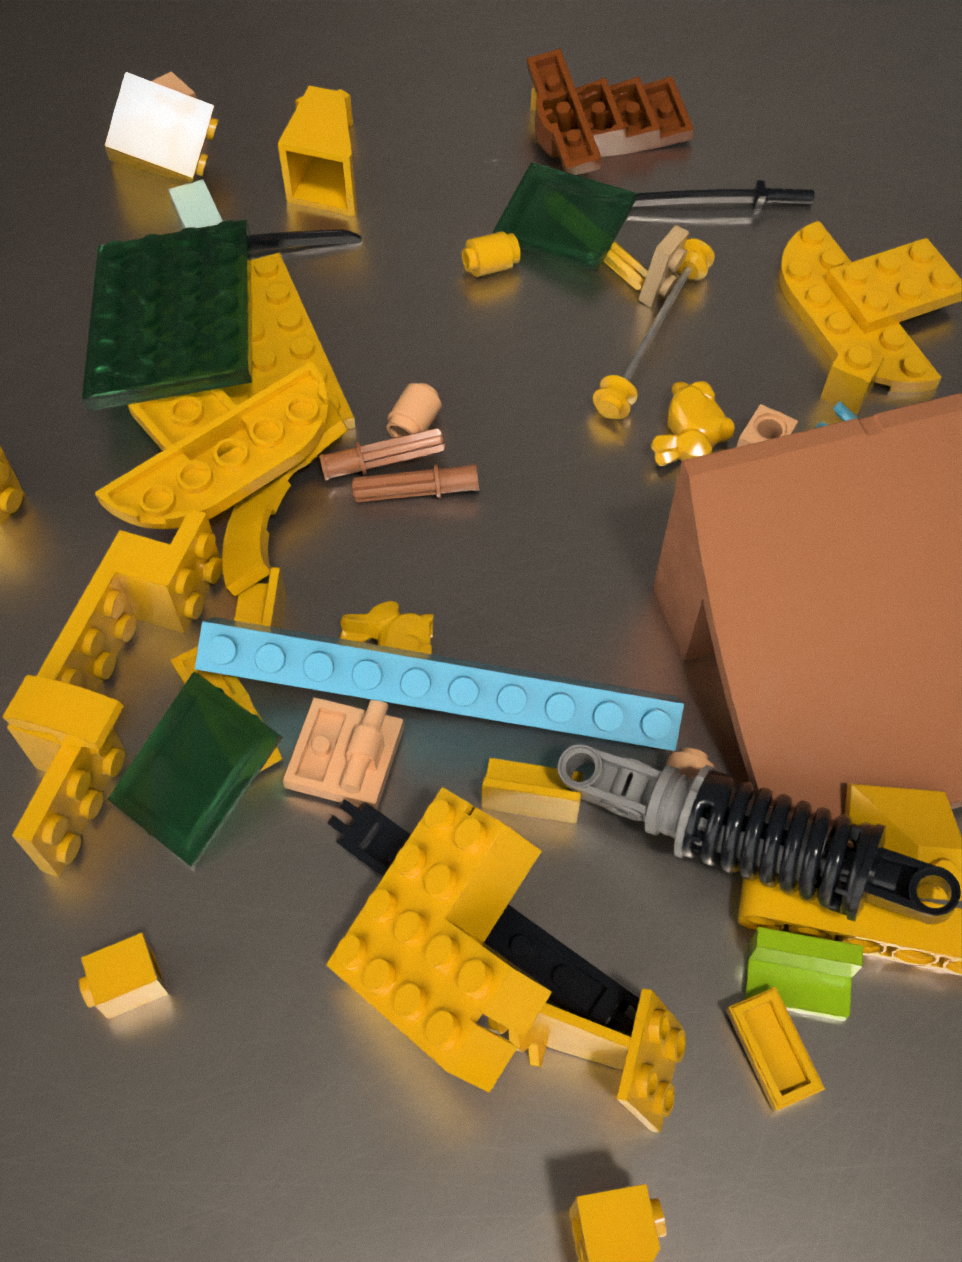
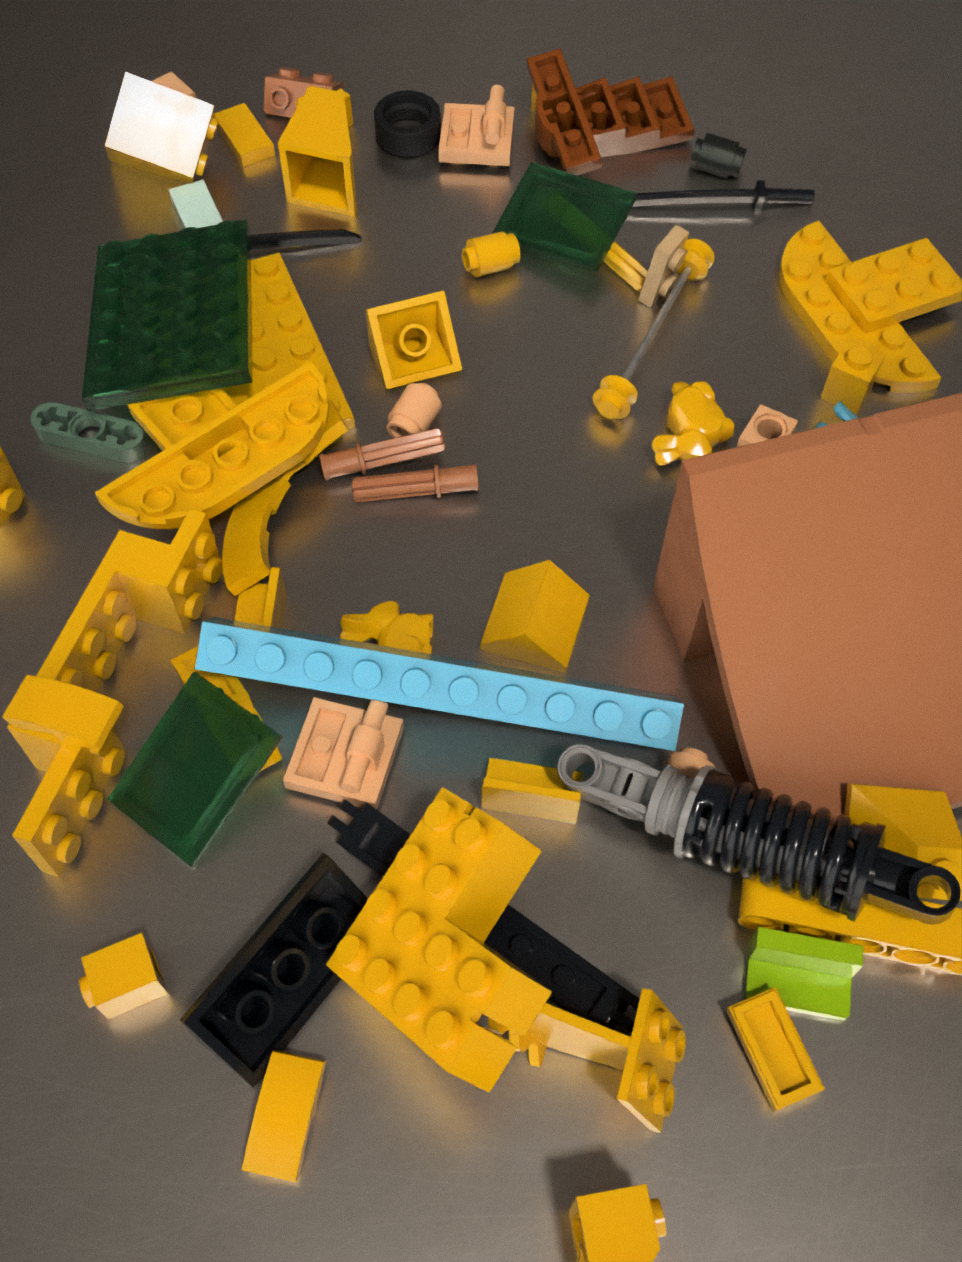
none -> sand green beam [30,402,148,463]
none -> black slope [180,853,368,1088]
none -> yellow tile [213,103,275,167]
none -> yellow slope [241,1049,326,1182]
none -> nougat bracket [264,67,344,118]
none -> yellow slope [366,290,462,389]
none -> black tyre [374,90,441,157]
none -> light nougat plate [438,85,515,166]
none -> yellow slope [480,560,590,673]
none -> pearl dark grey brick [691,133,747,179]

